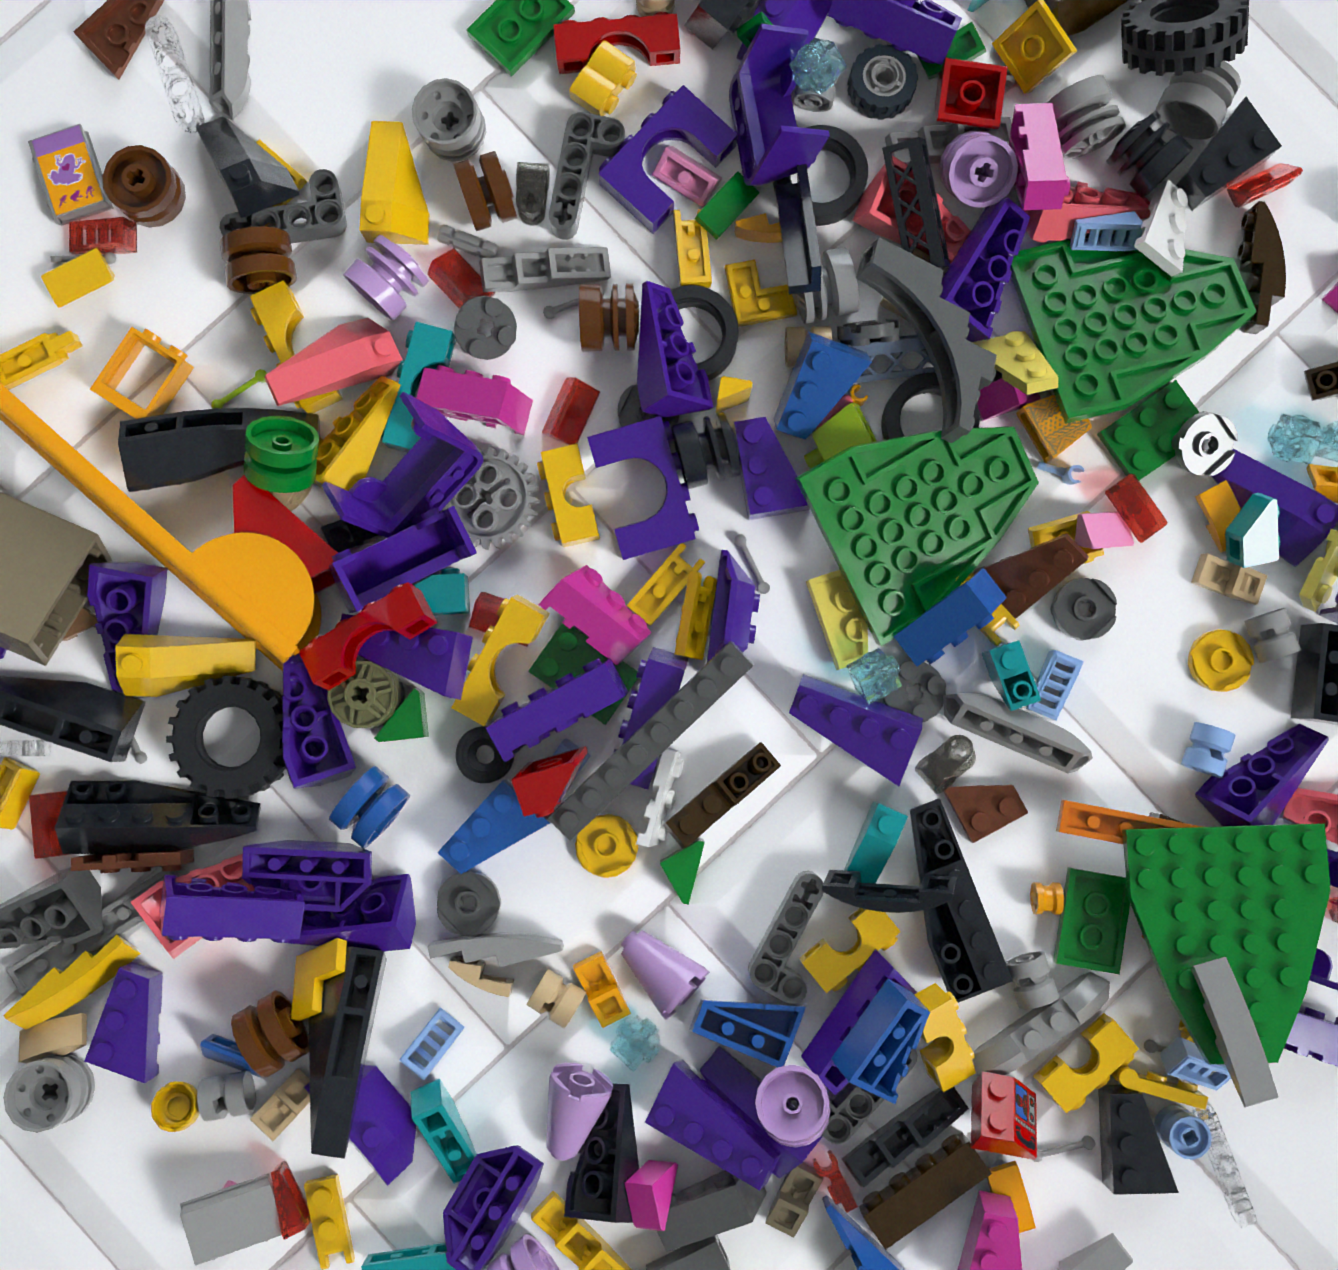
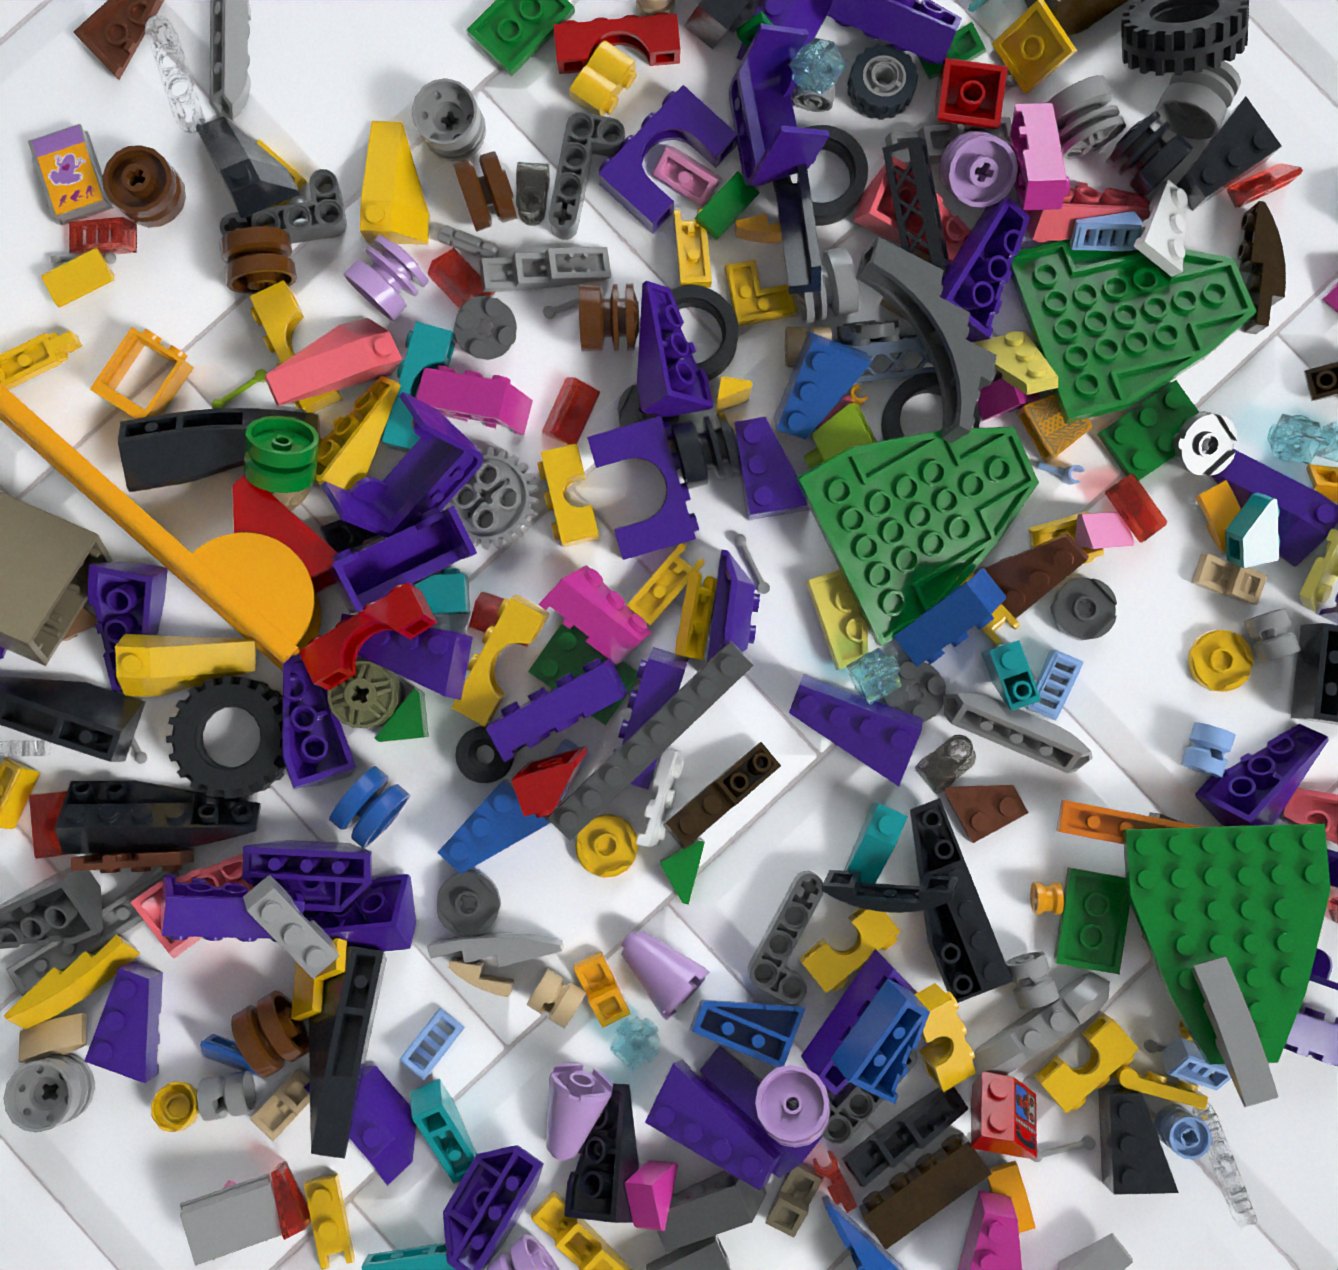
none -> light grey arch [243,875,339,979]

